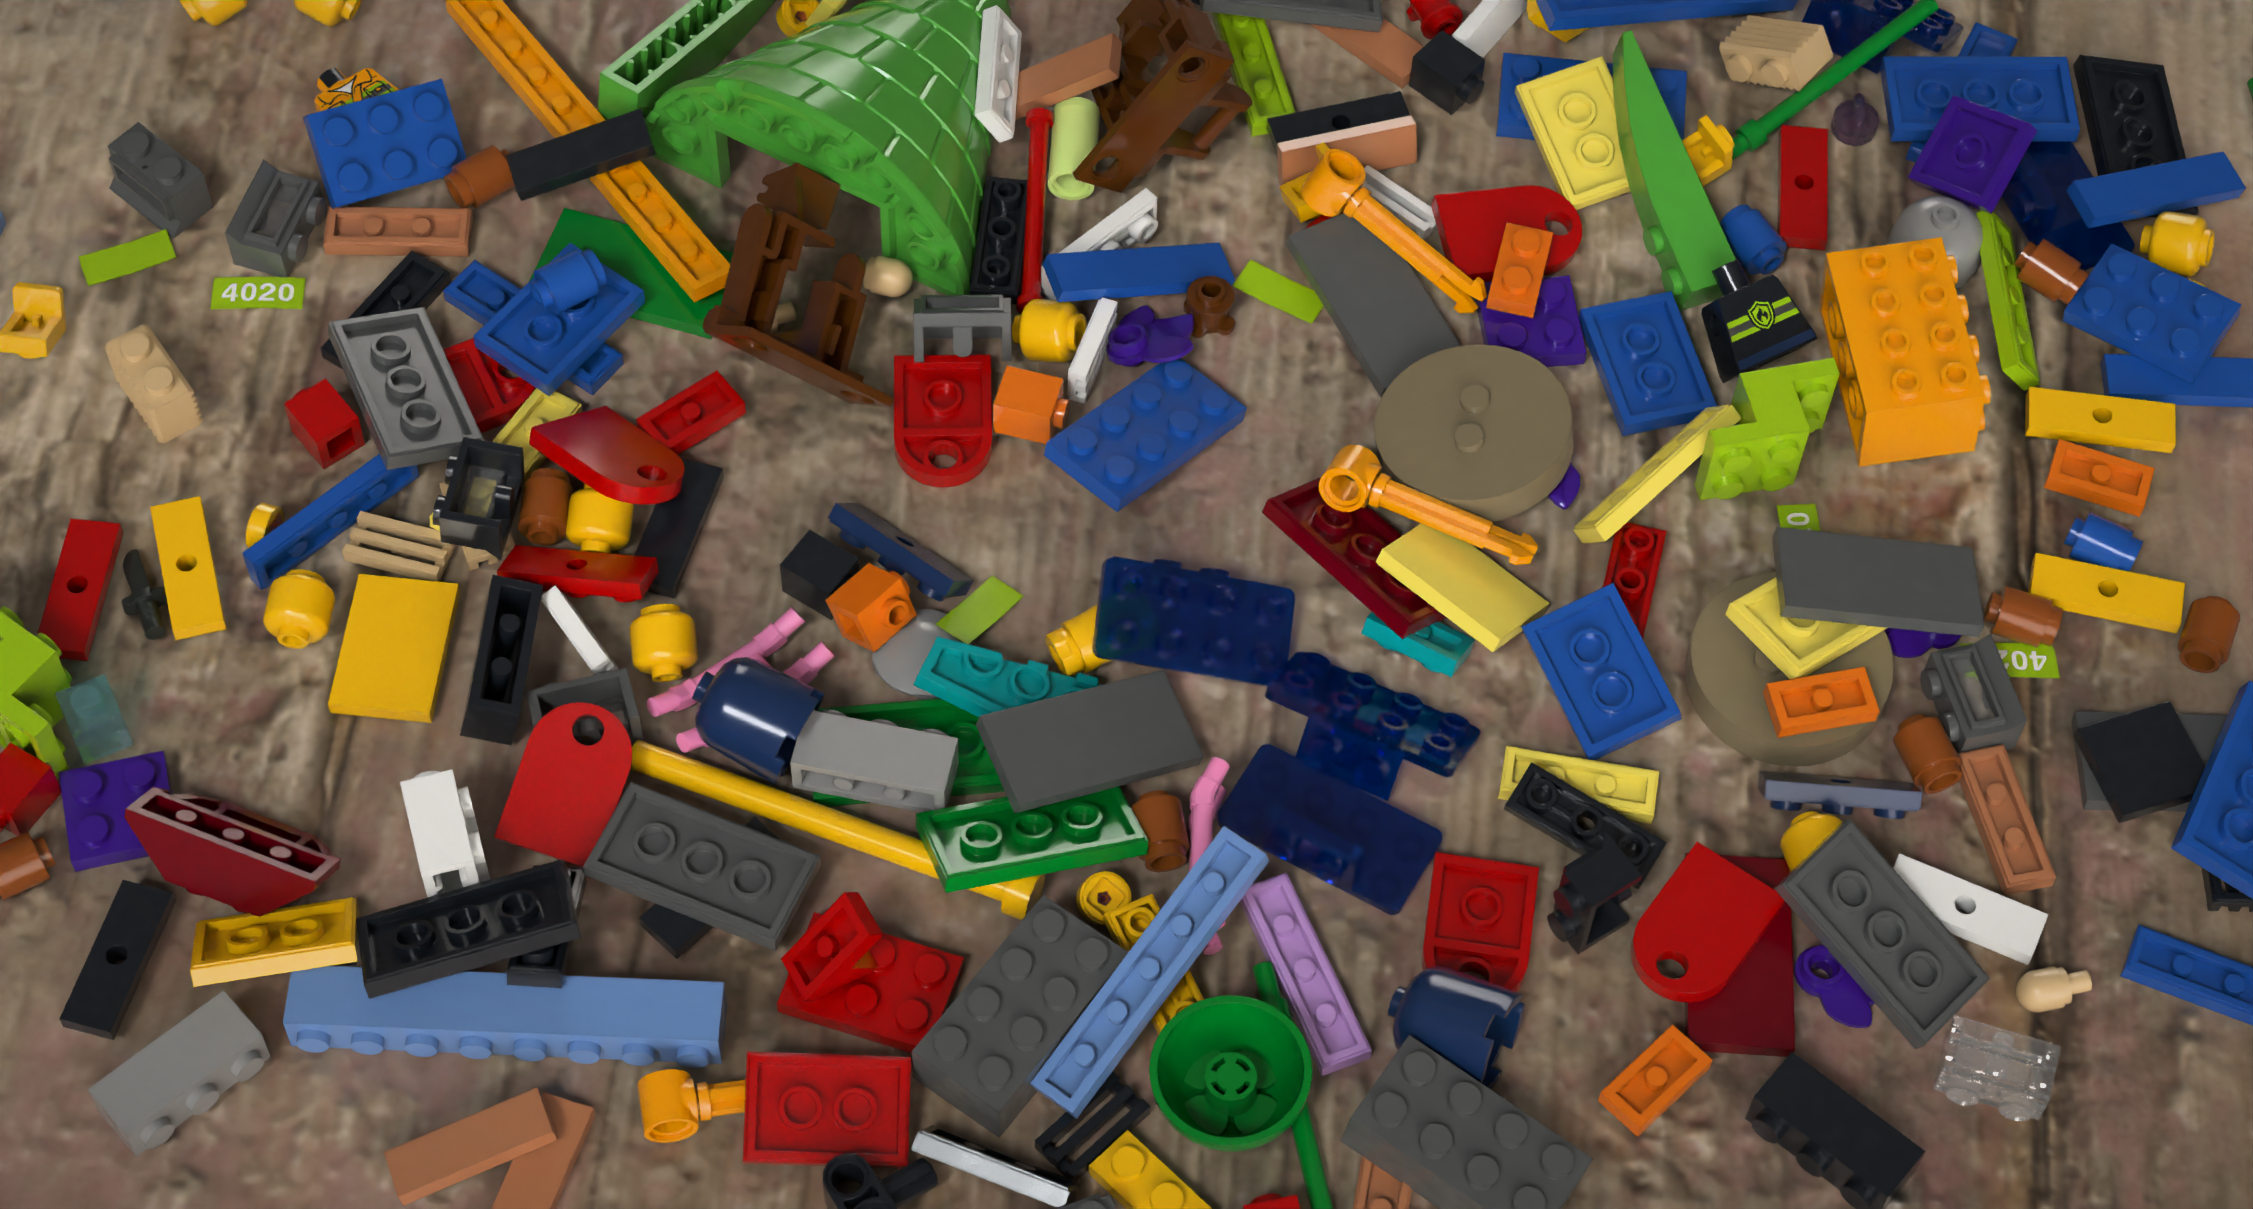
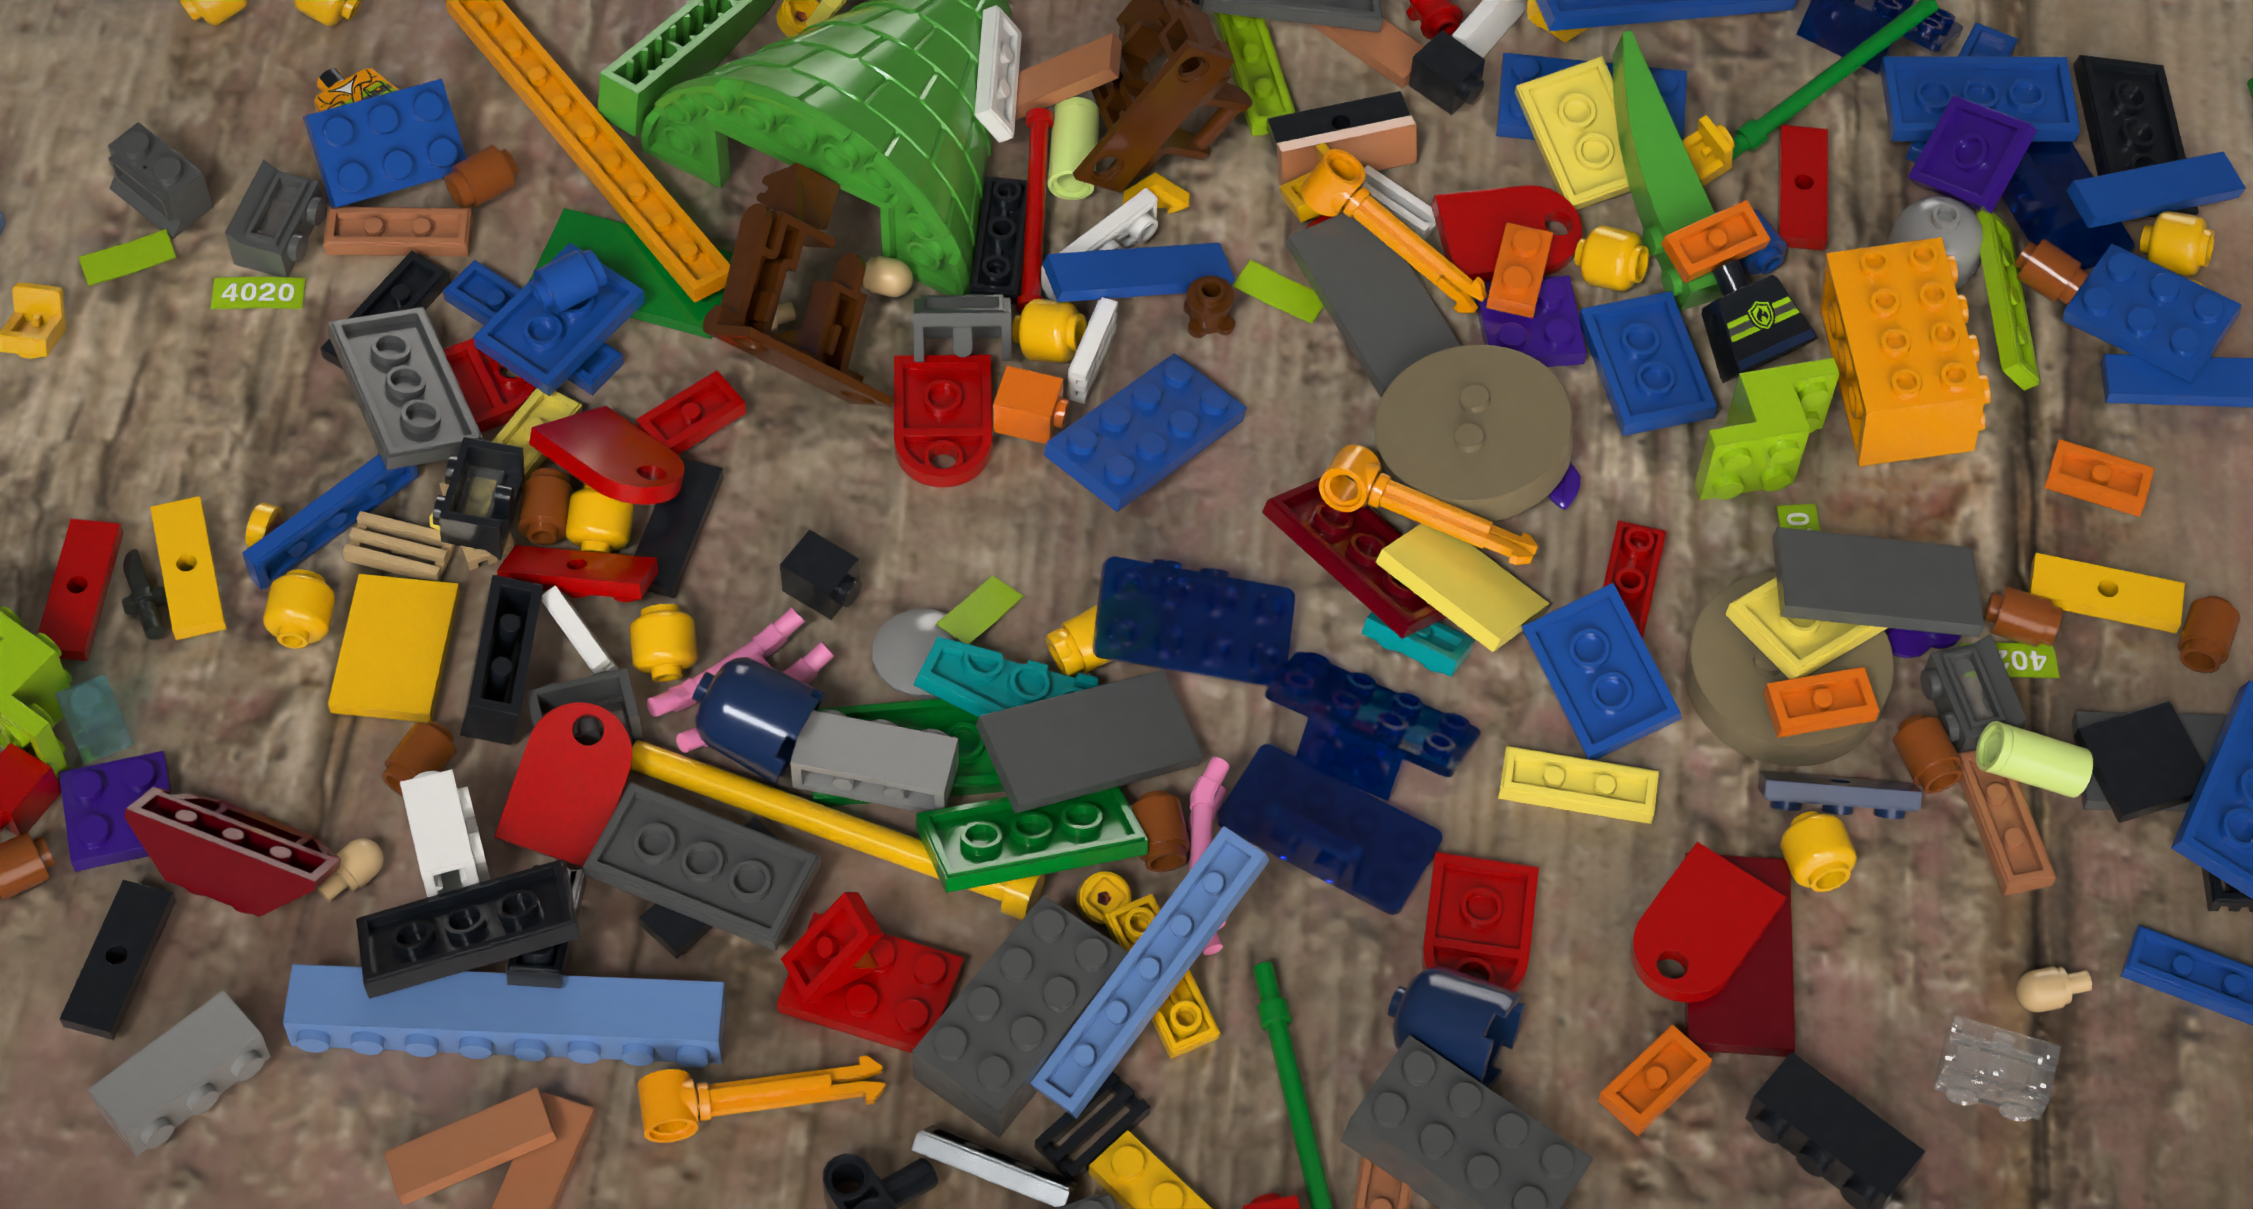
tan brick [105,324,203,443] -> none
yellow tile [190,897,360,987] -> none
red brick [284,378,365,469] -> none
black tile [506,108,656,201] -> none
red tile [742,1051,911,1168] -> none
orange brick [825,563,917,652] -> none
dark blue tile [828,503,974,601] -> none
dark purple plate [1106,305,1194,367] -> none
green piece [1149,995,1312,1152] -> none
lavender tile [1239,872,1372,1076] -> none
black tile [1504,762,1667,889] -> none
black window [1547,831,1642,954] -> none
light yellow tile [1573,405,1742,543] -> none
tan brick [1719,15,1833,92] -> none
dark grey tile [1774,819,1990,1049] -> none
dark purple plate [1794,945,1875,1028] -> none
clear purple tile [1830,93,1879,146] -> none
white tile [1893,853,2049,965] -> none
yellow tile [2025,387,2176,453] -> none
blue brick [2063,512,2143,571] -> none
none -> tan cylinder [317,838,384,902]
none -> dark orange brick [382,721,457,796]
none -> yellow tile [1122,172,1190,213]
none -> yellow head [1574,225,1649,292]
none -> orange plate [1661,200,1771,284]
none -> yellowish green pin [1976,721,2093,798]

